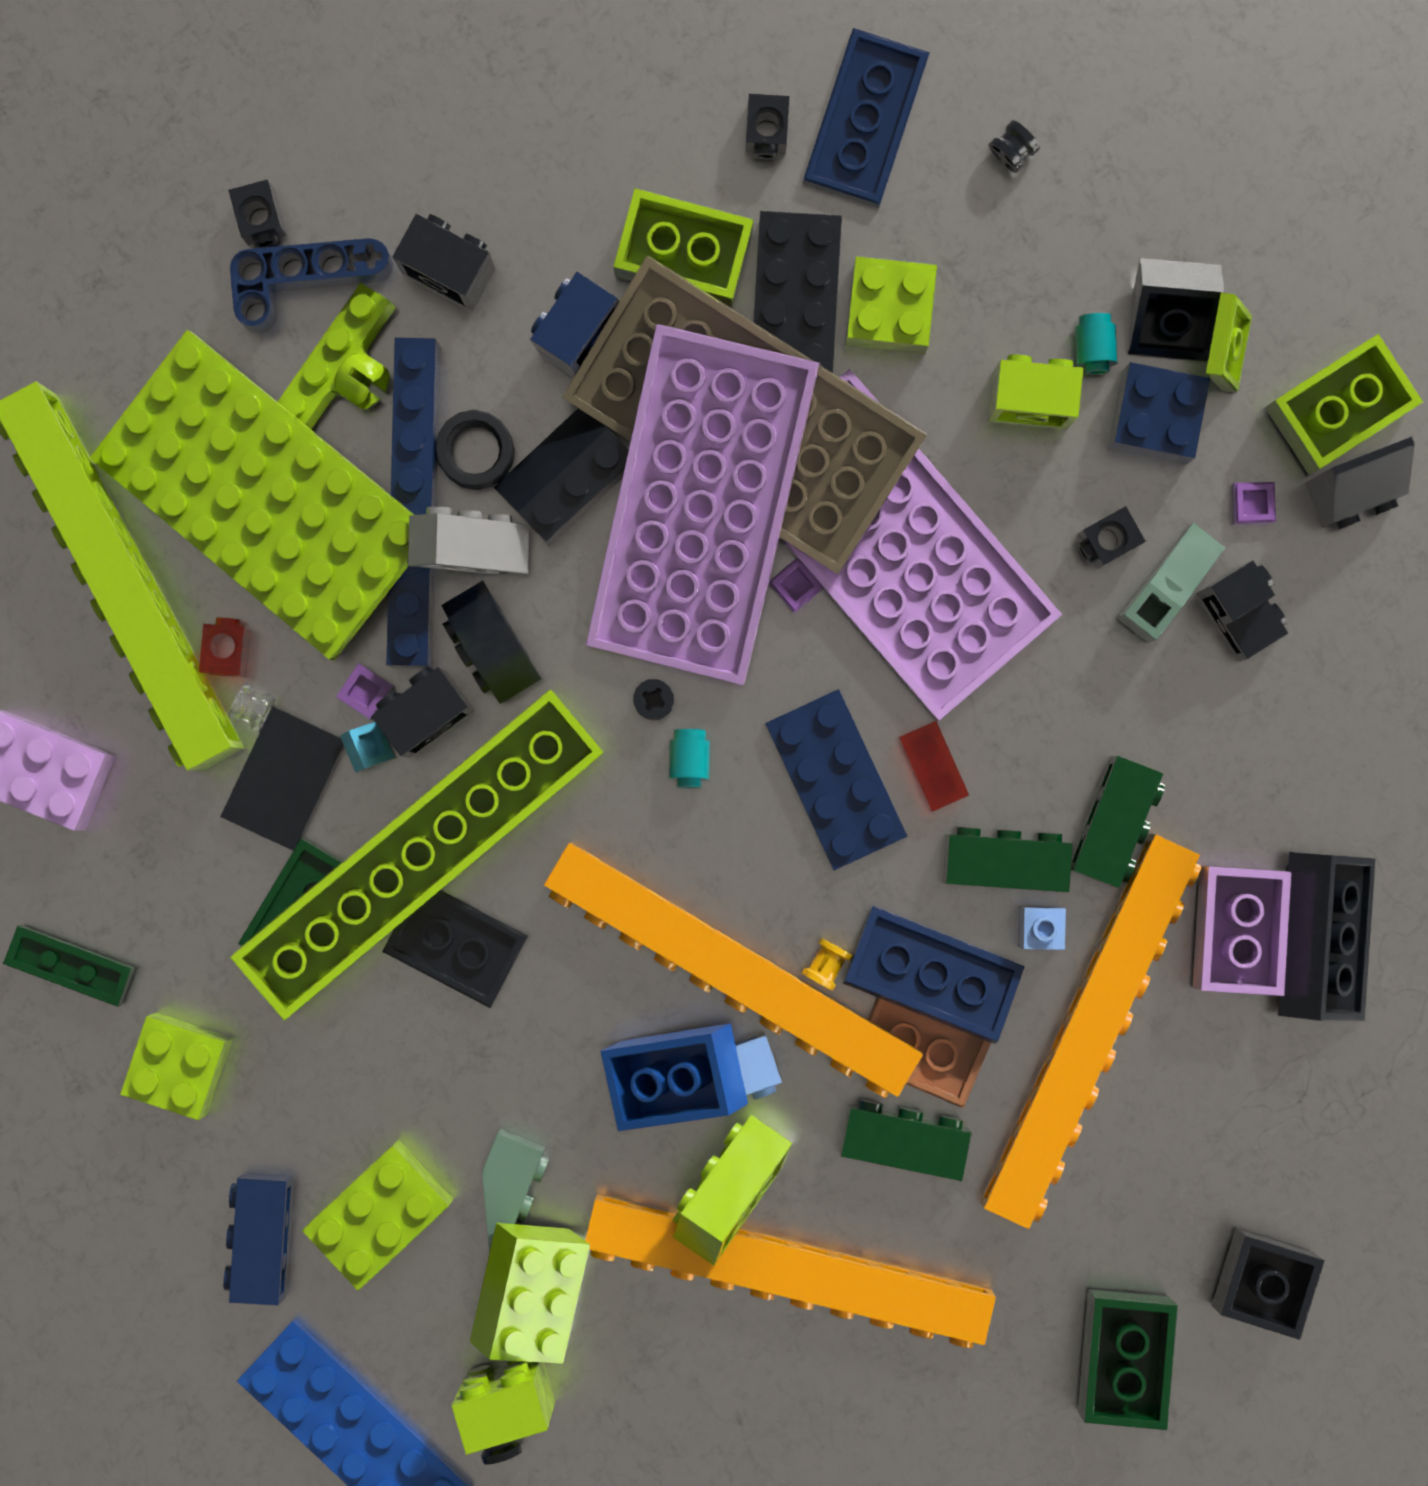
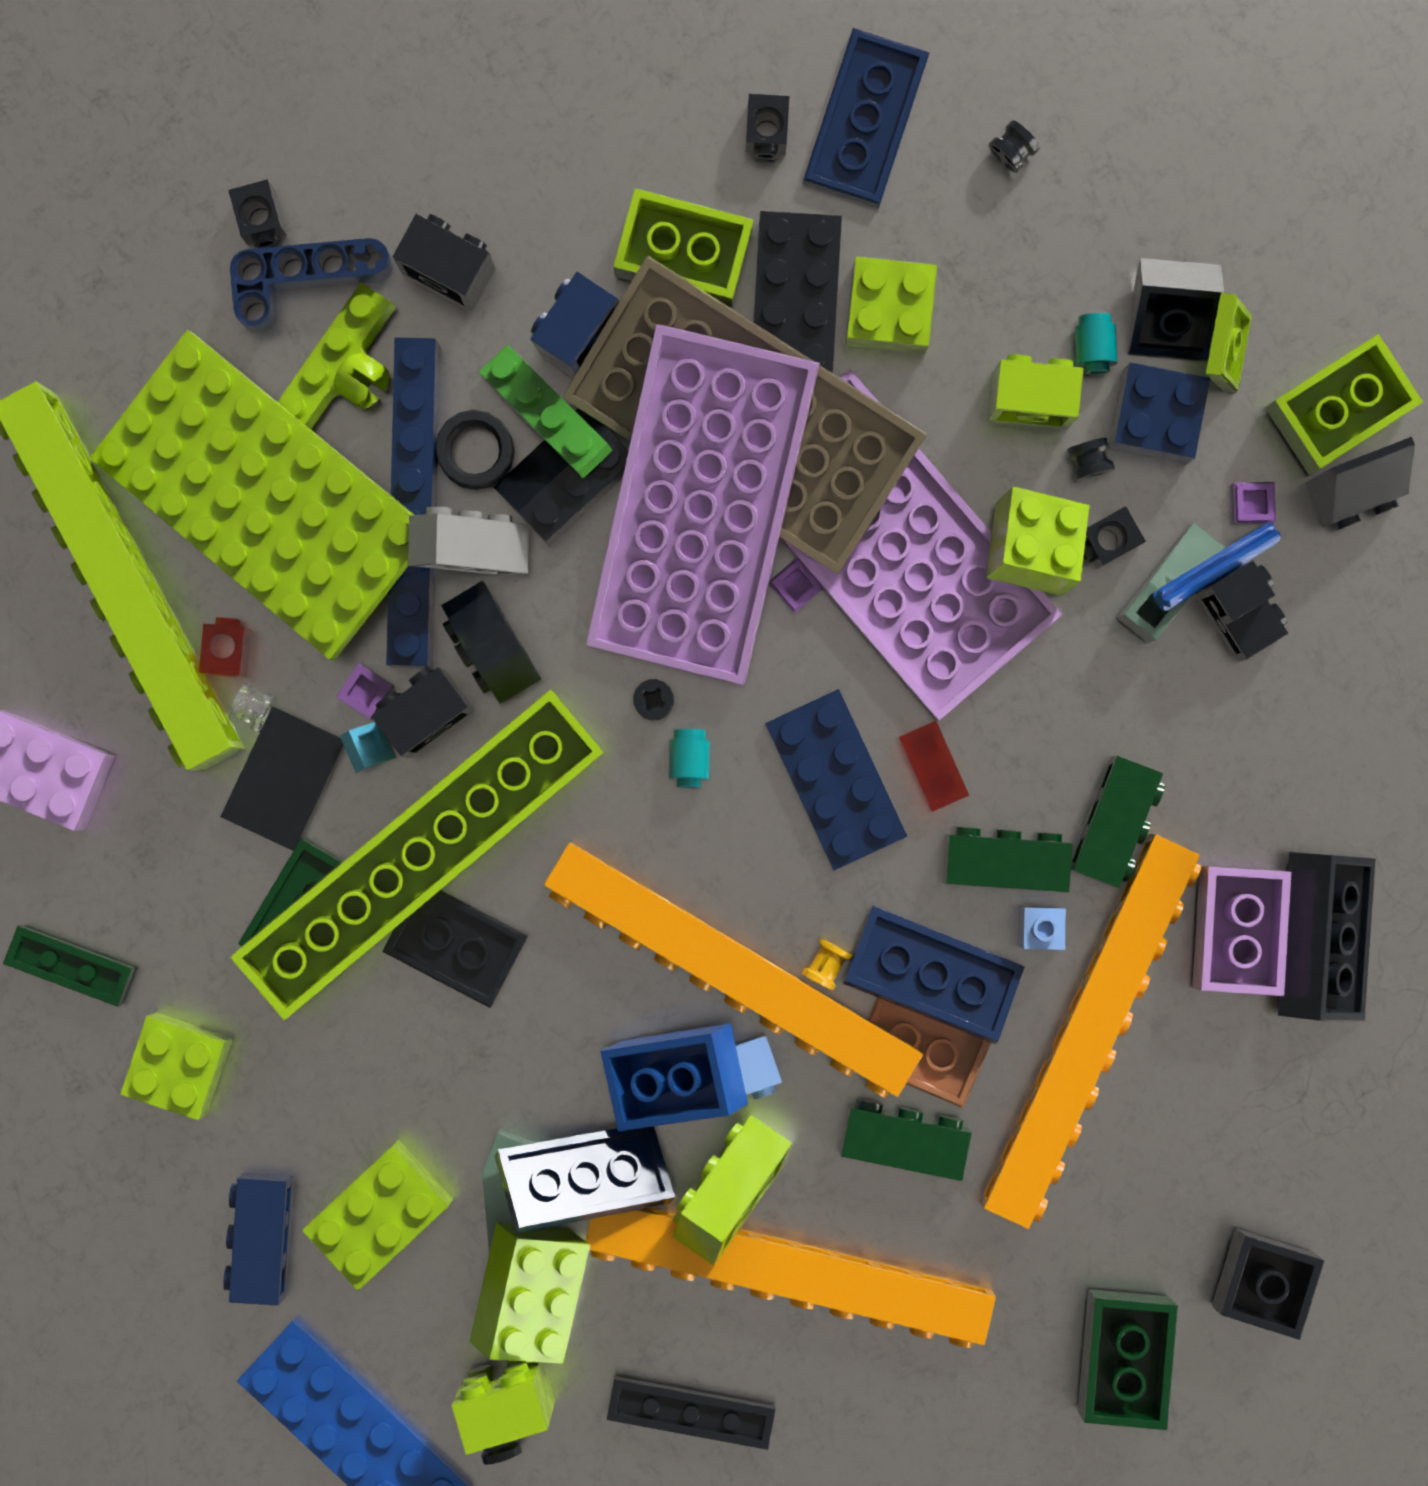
none -> bright green plate [479,344,613,478]
none -> plate [494,1126,675,1233]
none -> black plate [607,1376,776,1450]
none -> lime brick [986,486,1090,596]
none -> black wheel [1067,437,1115,481]
none -> blue axle [1153,523,1281,611]

